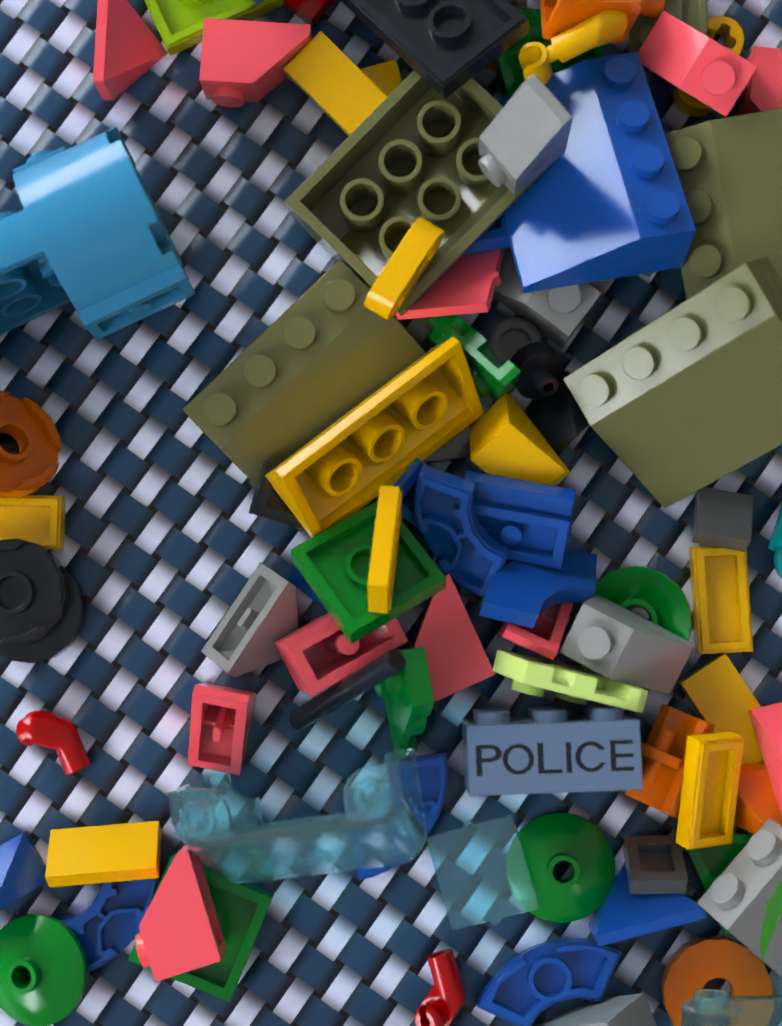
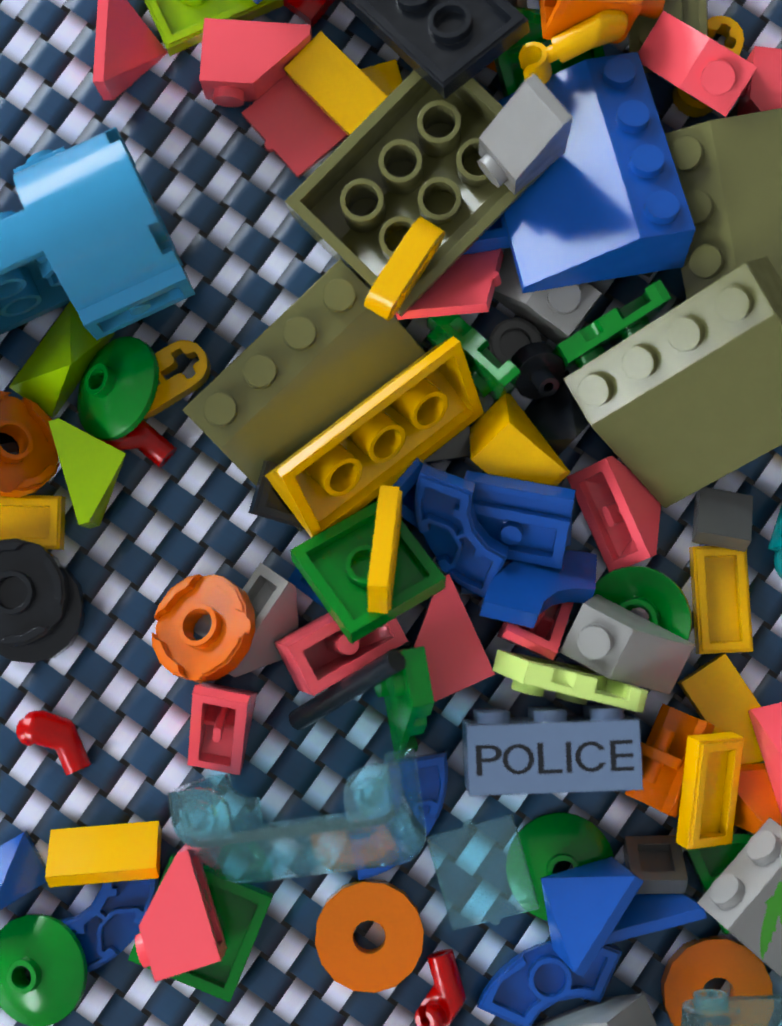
none -> lime slope [9,302,115,418]
none -> lime slope [48,418,126,529]
none -> green dish [77,336,159,441]
none -> red arm [99,420,177,468]
none -> yellow beam [144,340,211,419]
none -> orange tile [152,574,256,683]
none -> coral piece [242,75,348,179]
none -> orange tile [315,879,424,993]
none -> blue slope [541,856,644,978]
none -> green wing [554,279,672,370]
none -> coral slope [567,456,661,572]

